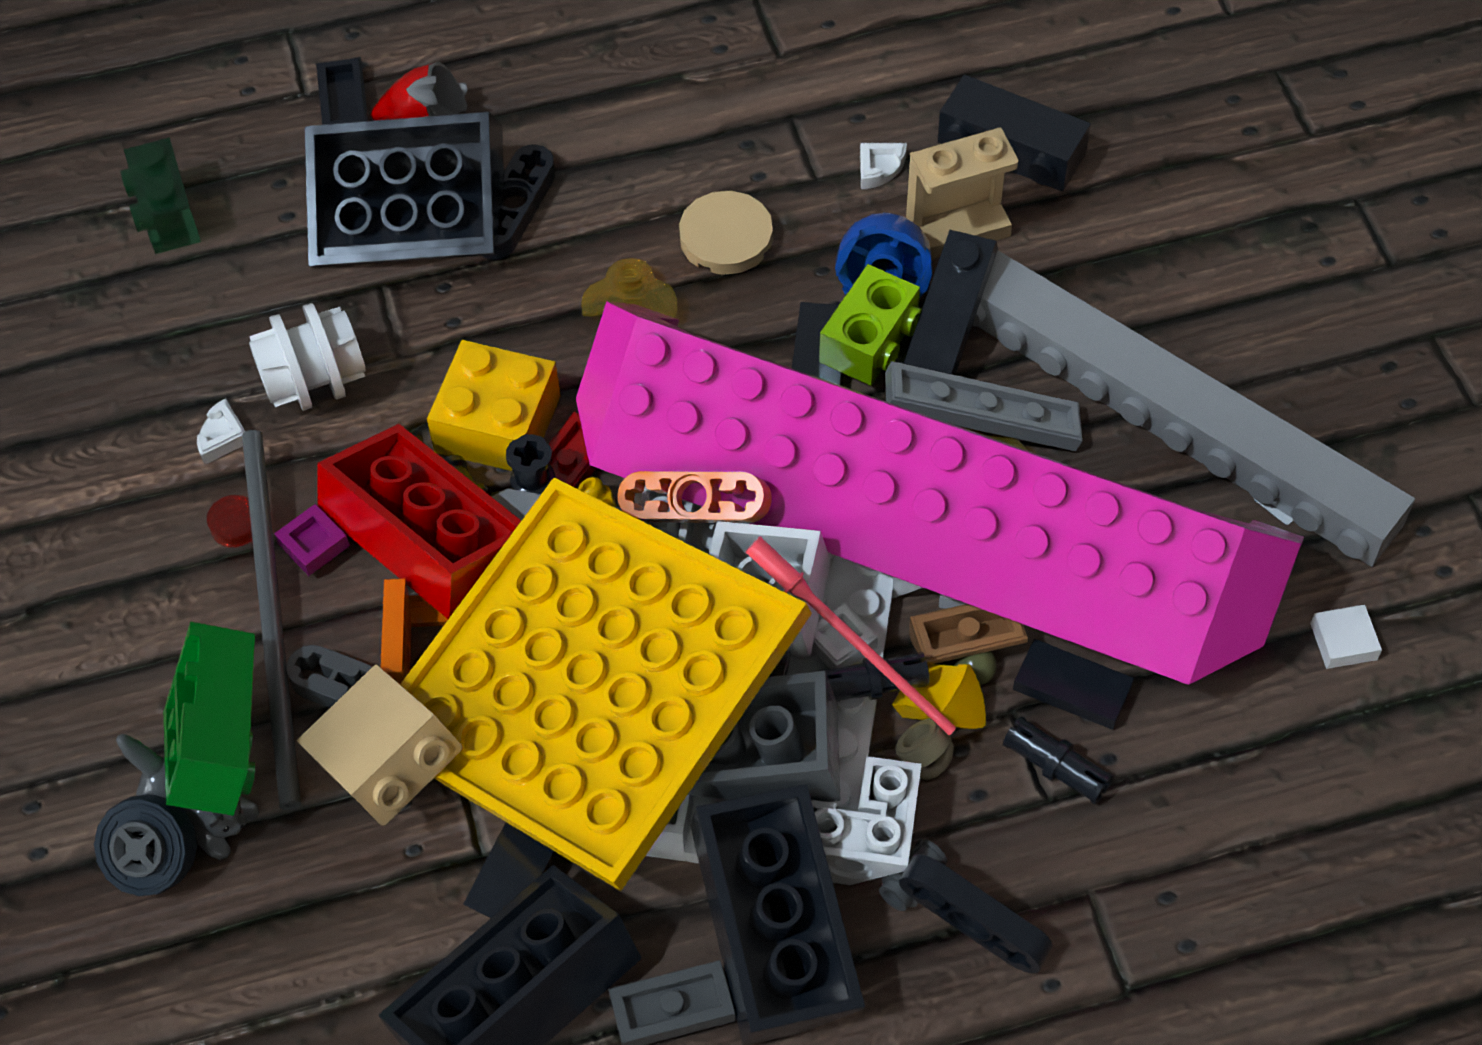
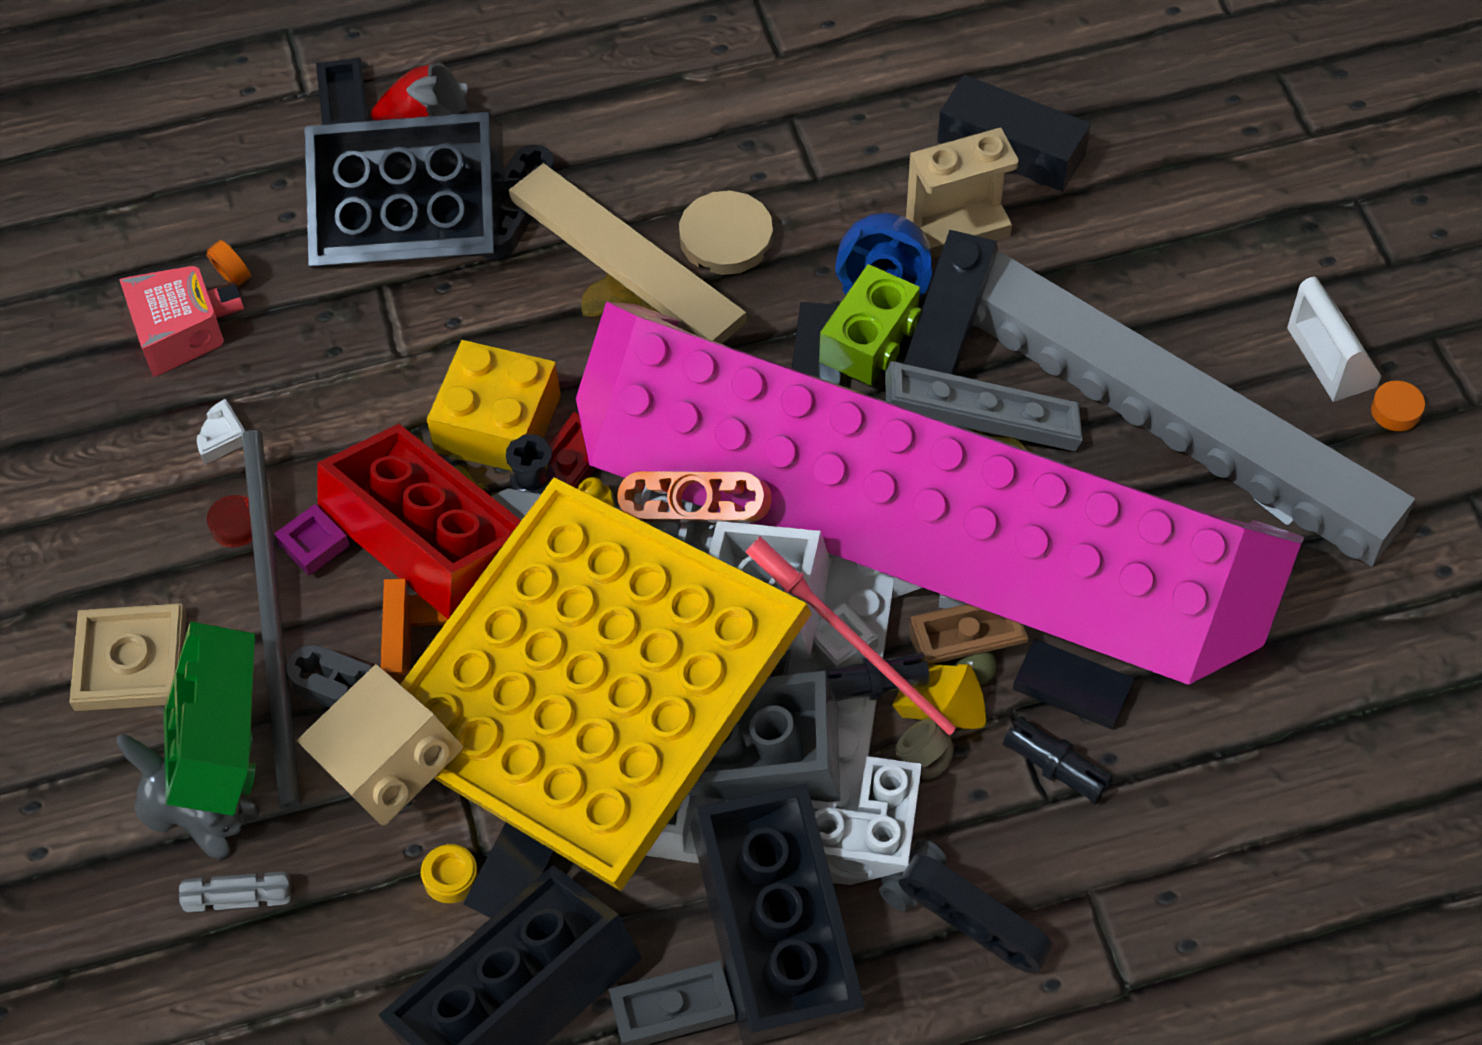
black wheel [94,794,197,896] -> none
clear green brick [120,137,201,254] -> none
white piece [249,303,366,411] -> none
white tile [860,143,907,189] -> none
white tile [1310,605,1382,669] -> none
none -> tan tile [69,603,187,711]
none -> coral torso [119,266,244,377]
none -> light grey axle [179,871,292,912]
none -> orange tile [206,240,251,288]
none -> yellow tile [421,844,479,904]
none -> tan tile [509,163,747,344]
none -> white tile [1287,277,1381,402]
none -> orange tile [1371,381,1425,431]

